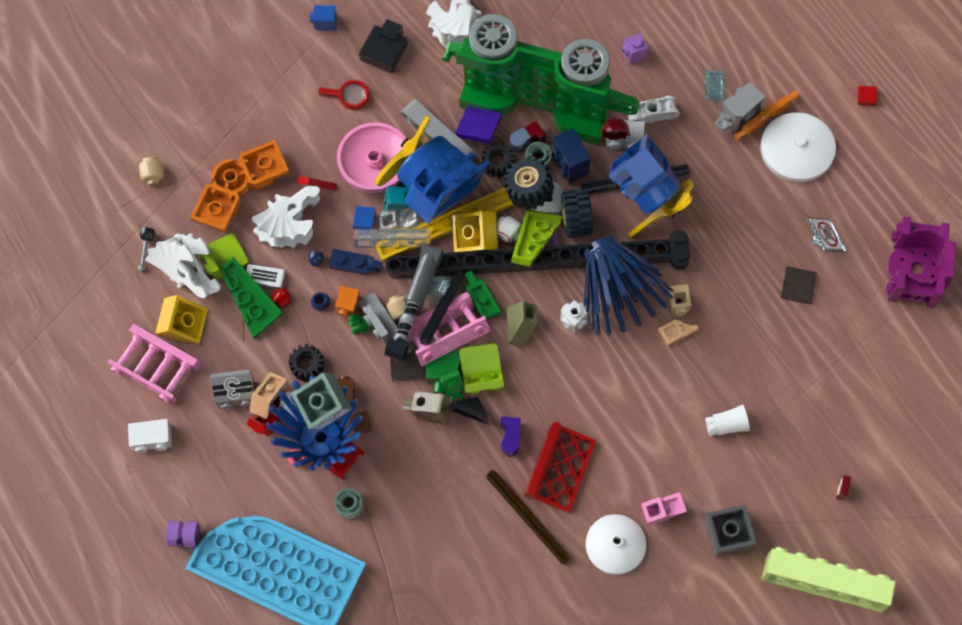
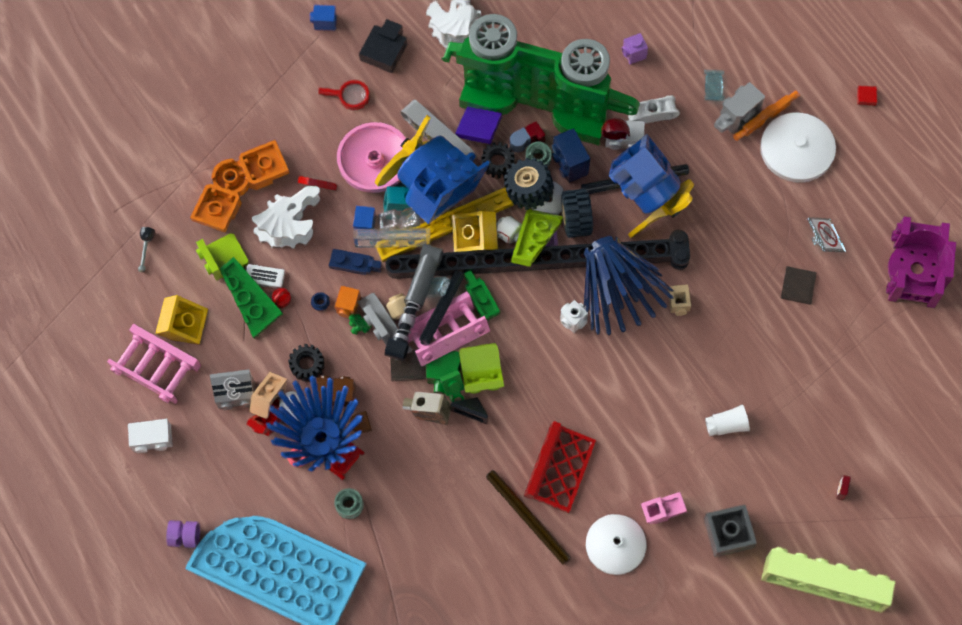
tan head [139,157,164,185] -> none
white animal [145,233,221,298] -> none
sand green brick [291,372,352,430] -> none
dark blue hinge [308,251,324,267] -> none
dark purple leg [501,416,521,457] -> none
olive slope [507,301,537,348] -> none
light nougat tile [658,320,699,346] -> none

